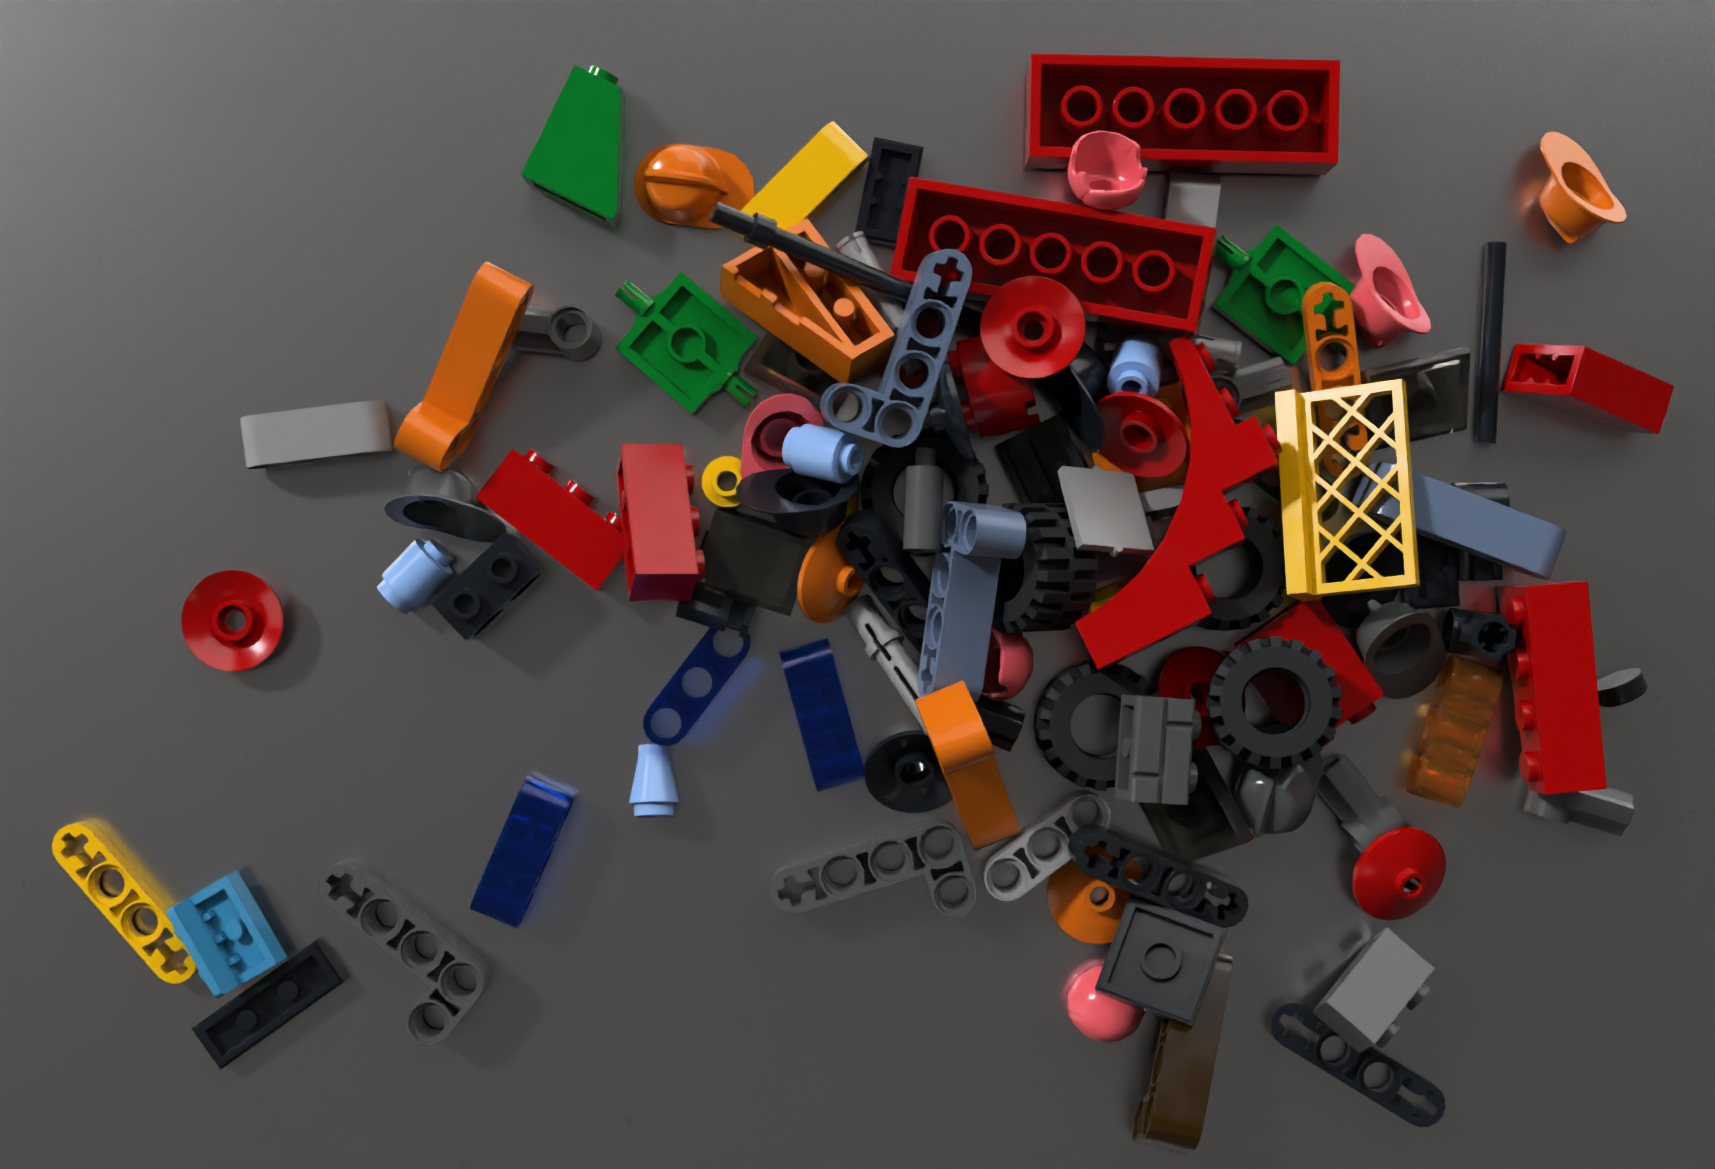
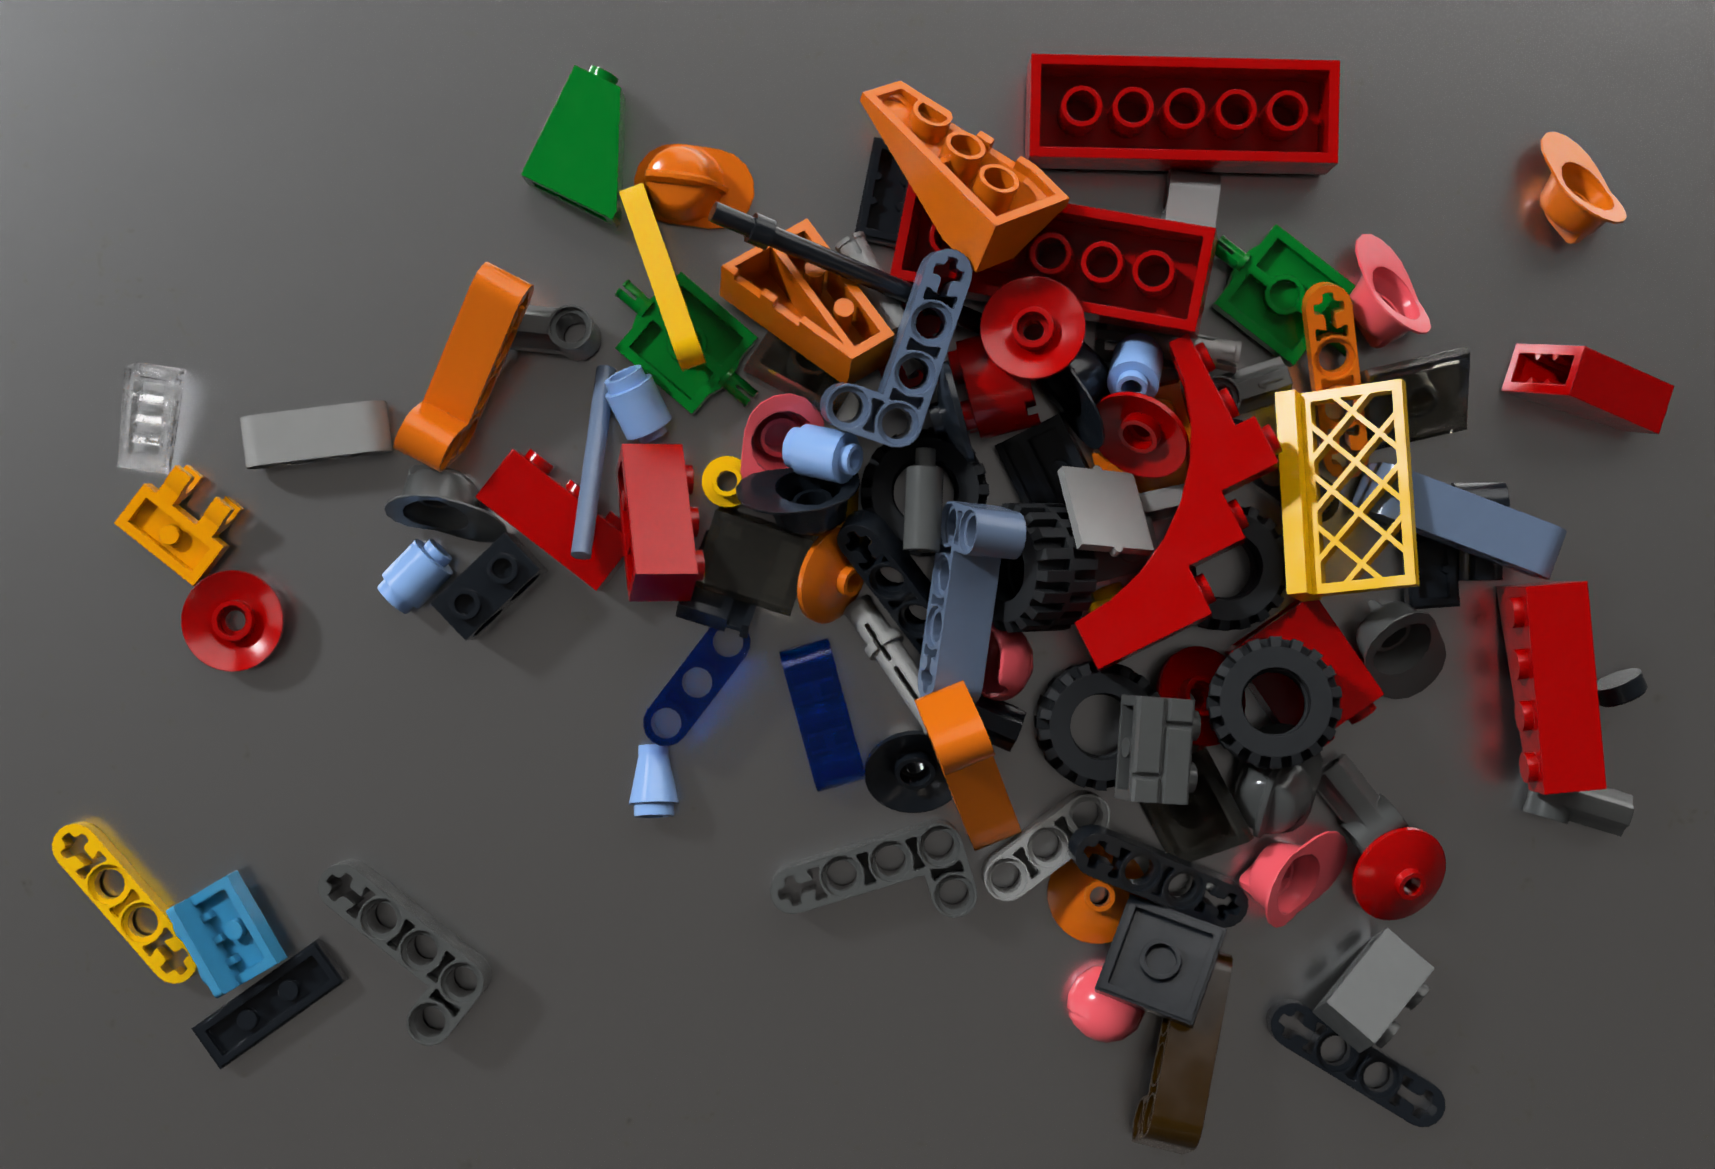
clear blue beam [470,775,575,929] -> none
yellow beam [741,121,870,247] -> none
coral hair [1068,130,1148,211] -> none
black dish [1321,531,1403,629] -> none
clear orange beam [1406,654,1503,809] -> none
black piece [1441,608,1517,660] -> none
black bar [1475,241,1507,444] -> none
none -> light orange plate [114,465,244,586]
none -> clear slope [117,362,185,474]
none -> sand blue bar [571,365,616,560]
none -> light blue brick [604,364,672,444]
none -> yellow beam [619,183,706,371]
none -> orange wedge [860,80,1070,273]
none -> coral piece [1239,831,1348,928]

